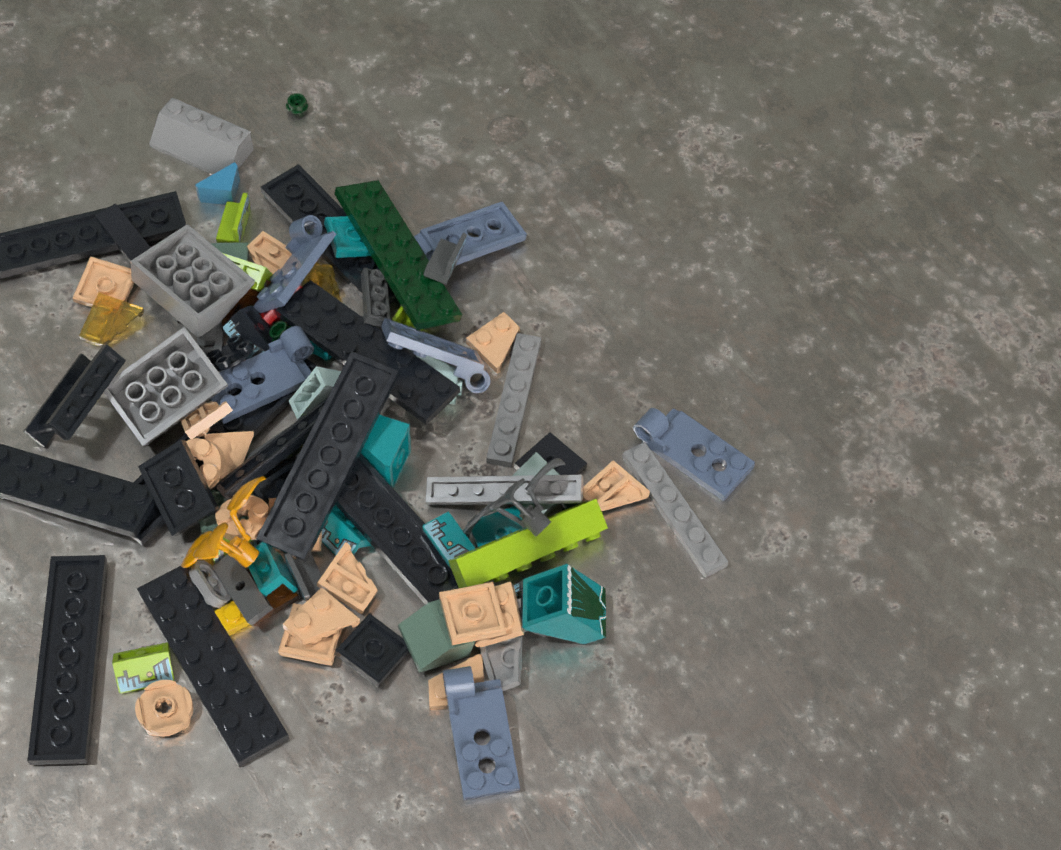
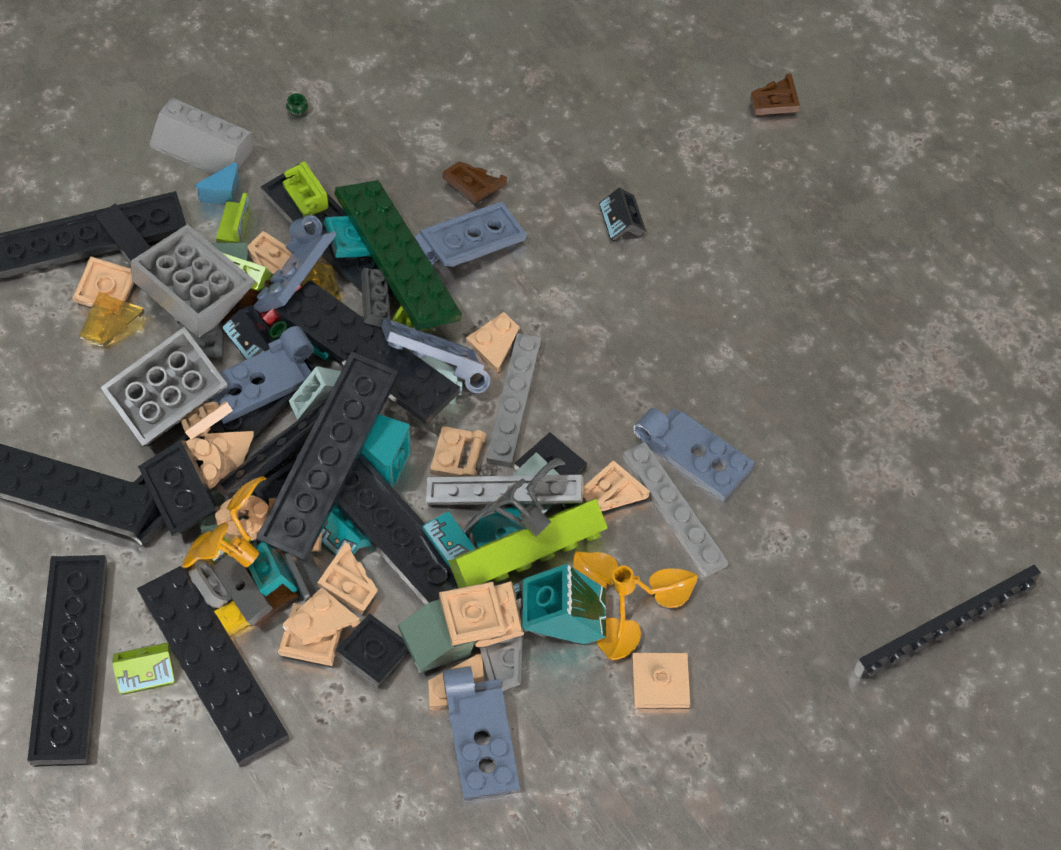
black fence [23,344,126,447] -> none
light nougat plate [135,680,193,736] -> none
black dish [207,335,254,371] -> none
dark grey panel [423,233,468,285] -> none
none -> lime hinge [283,161,328,217]
none -> light nougat plate [430,426,487,477]
none -> reddish brown wing [442,161,507,204]
none -> light orange plant [573,551,698,660]
none -> black panel [599,187,646,240]
none -> light nougat plate [632,653,690,708]
none -> reddish brown wing [750,73,800,115]
none -> black plate [854,564,1041,679]

